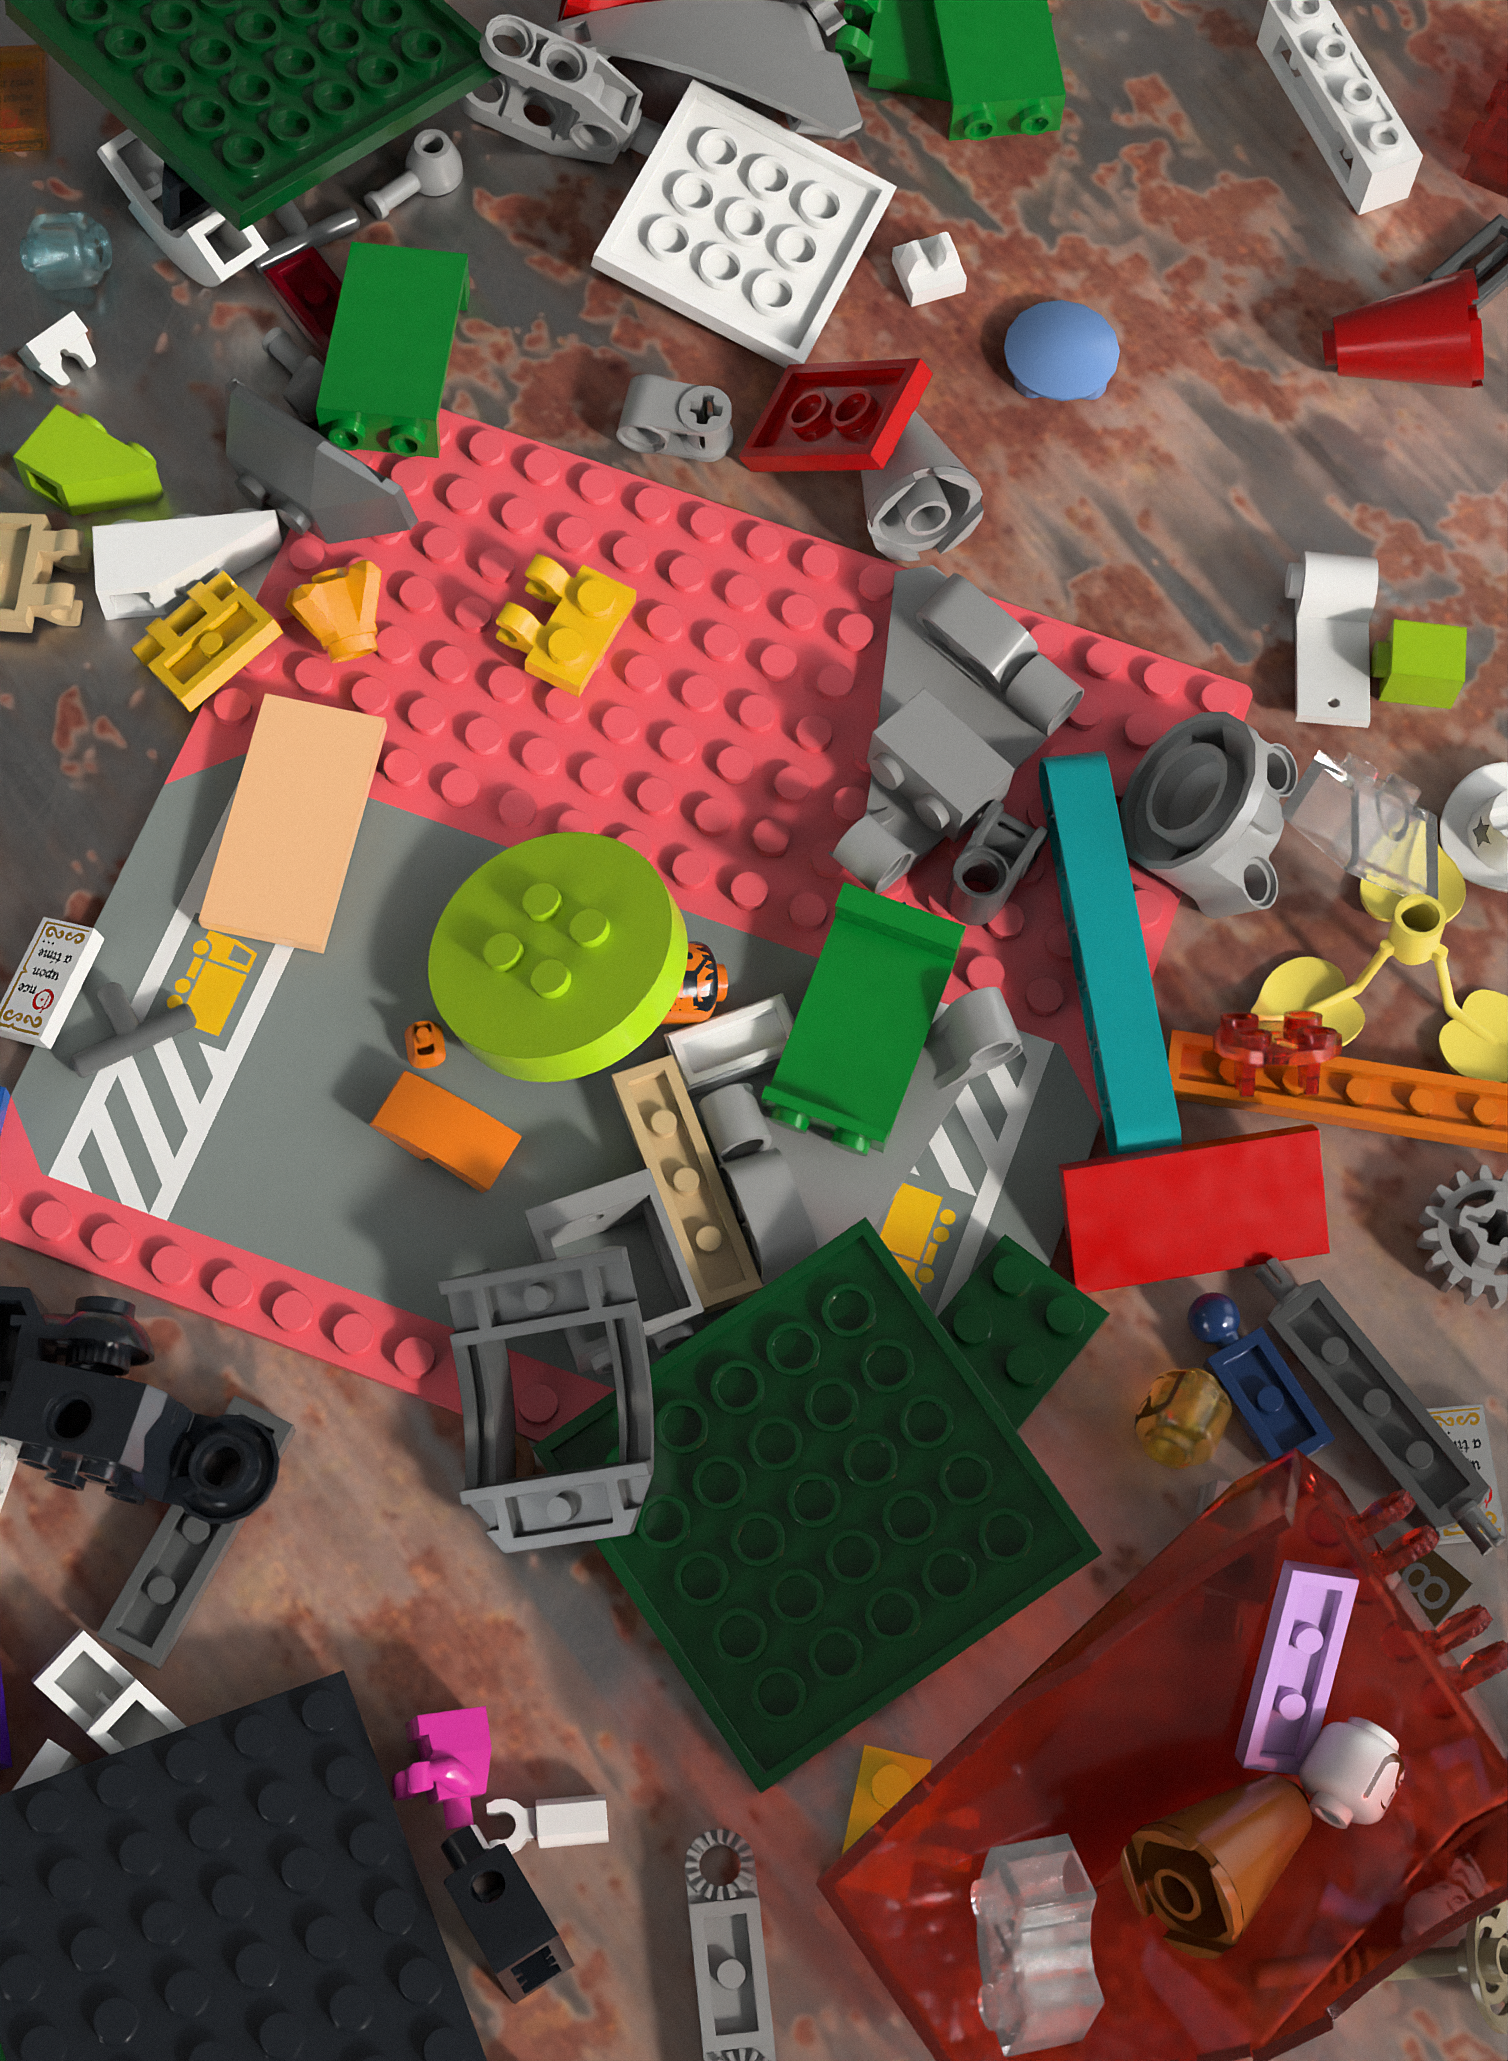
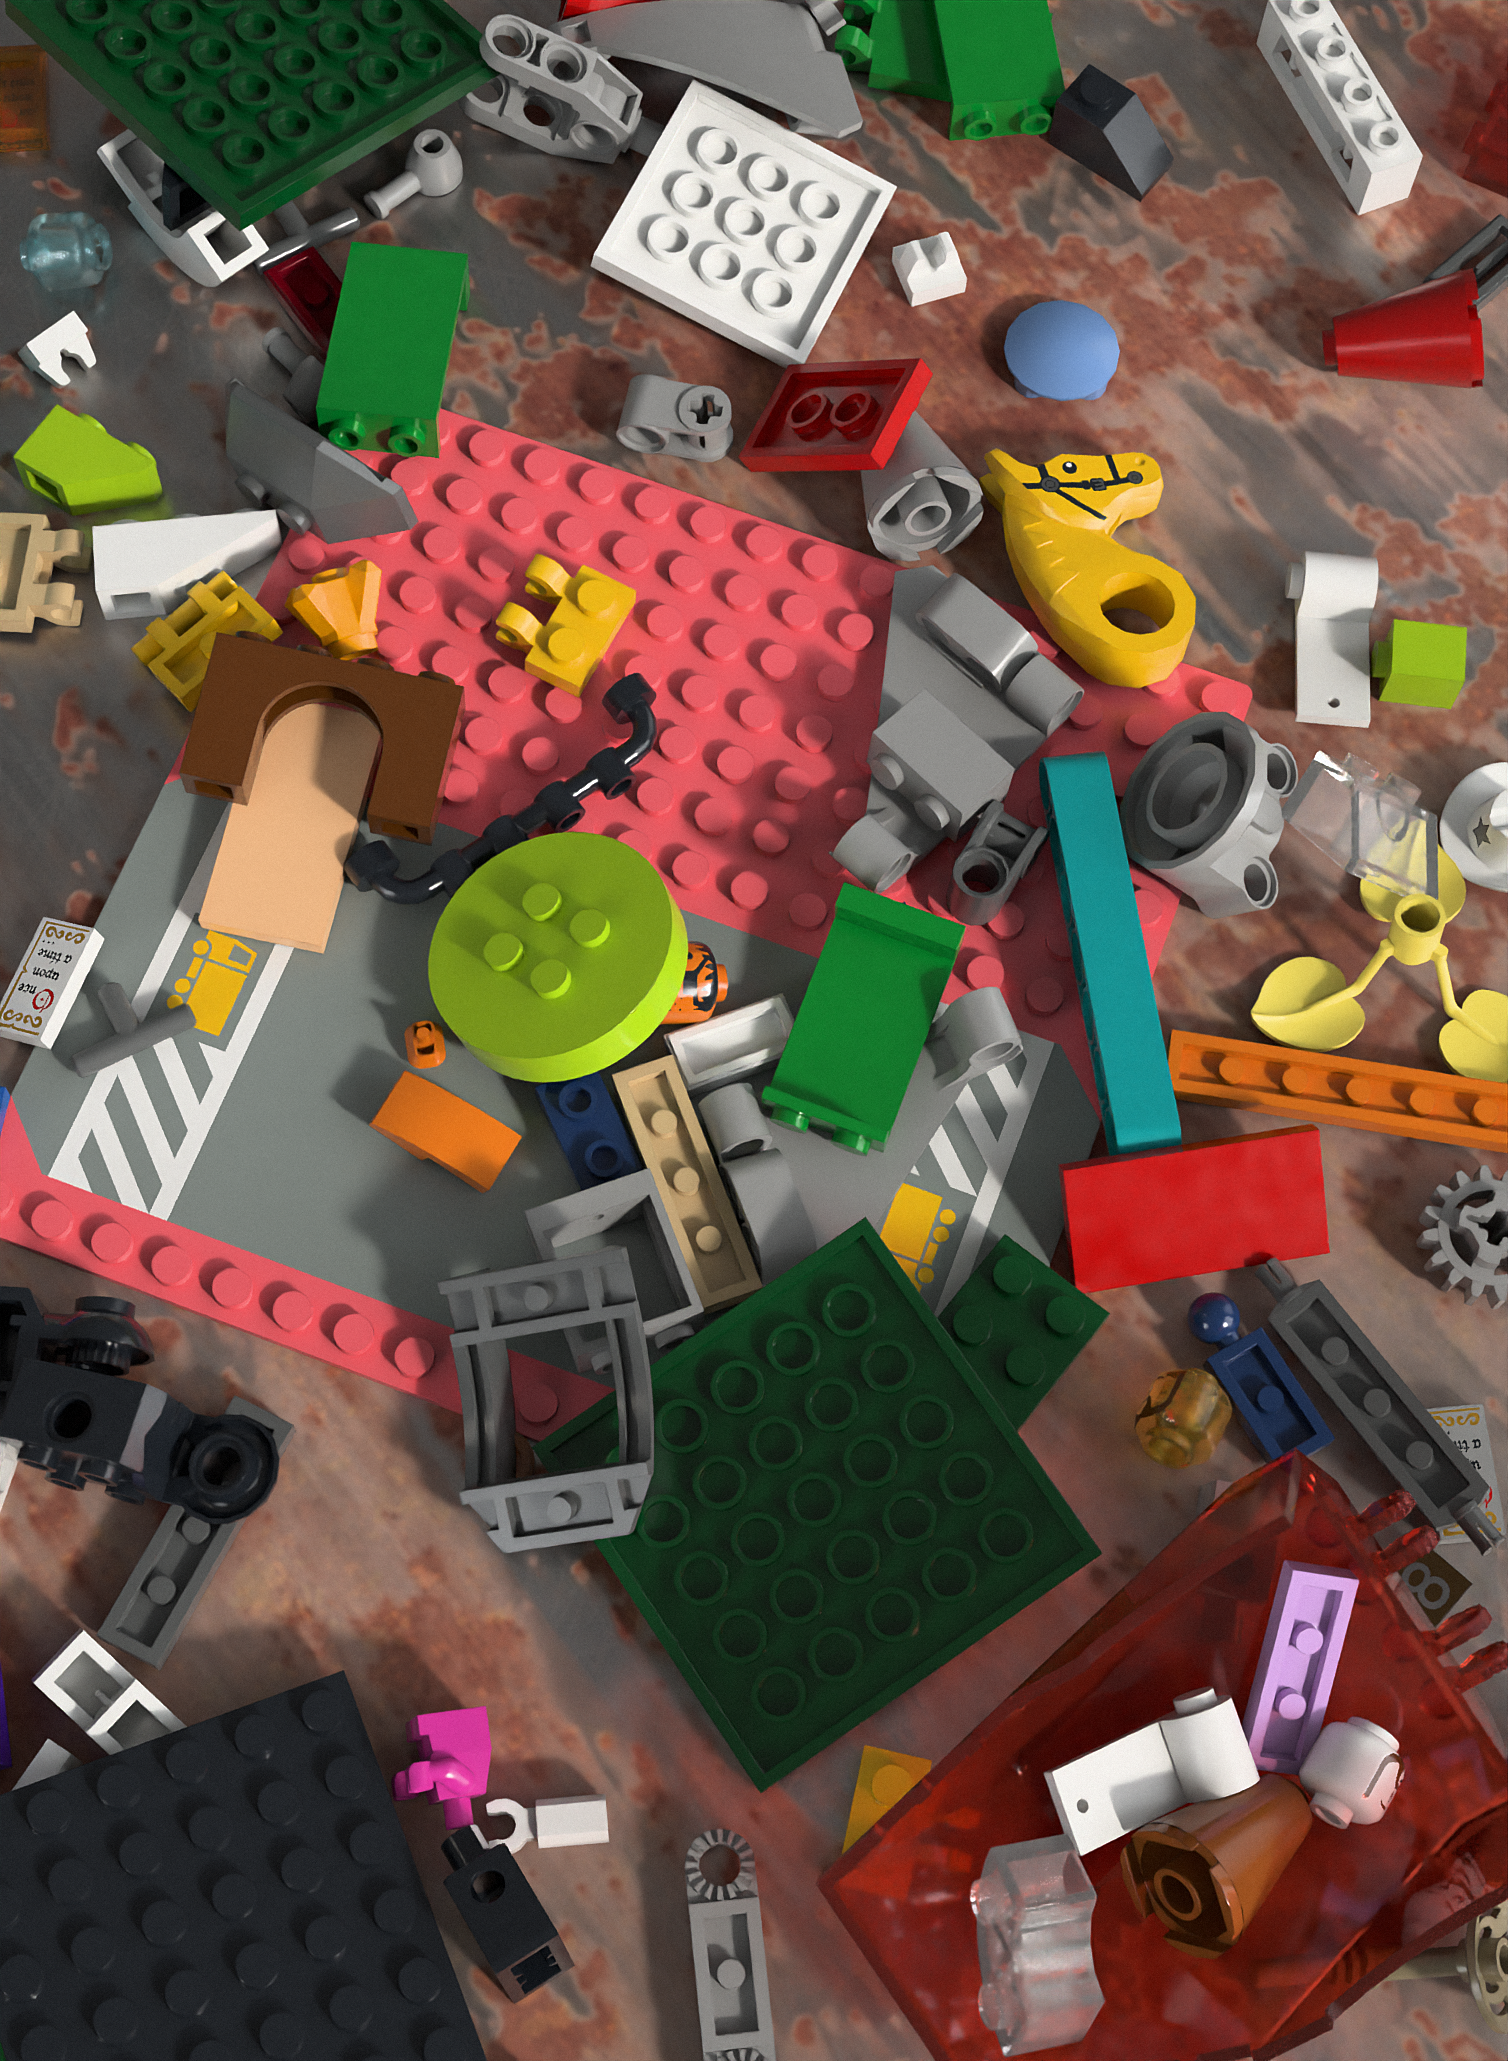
clear red plate [1213,1010,1342,1097] -> none
none -> reddish brown arch [179,631,466,846]
none -> black bar [344,673,657,905]
none -> dark blue plate [535,1071,643,1192]
none -> yellow animal [979,448,1196,688]
none -> white door [1044,1686,1260,1857]
none -> black slope [1048,64,1174,202]

